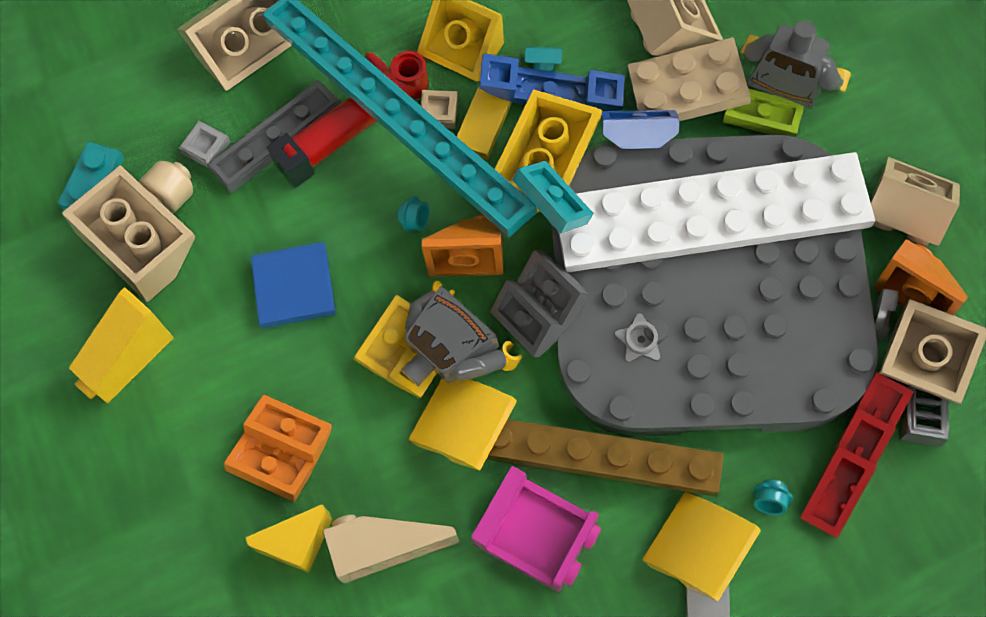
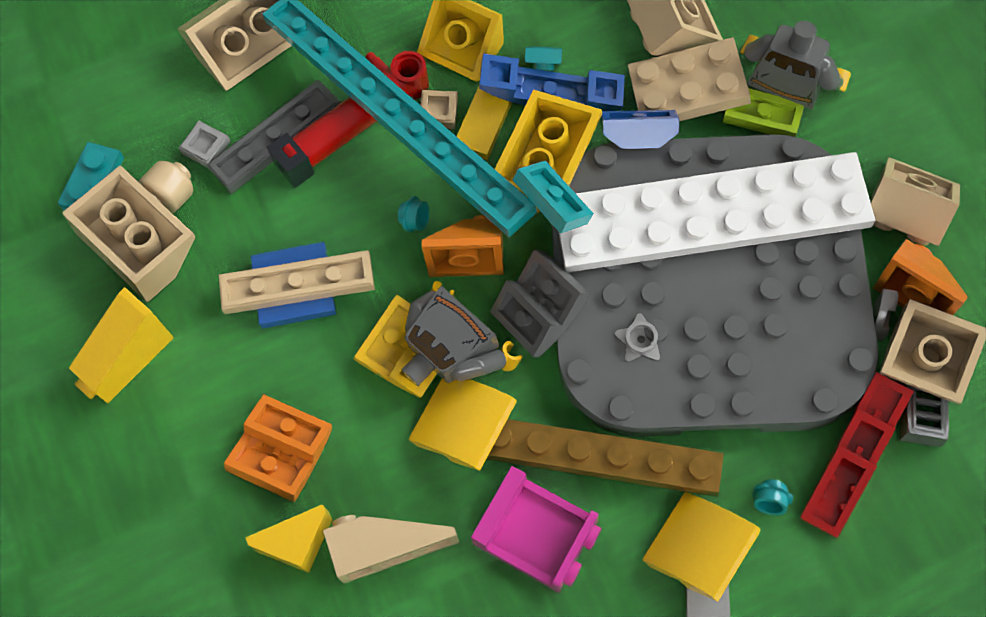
none -> tan tile [219,250,375,314]

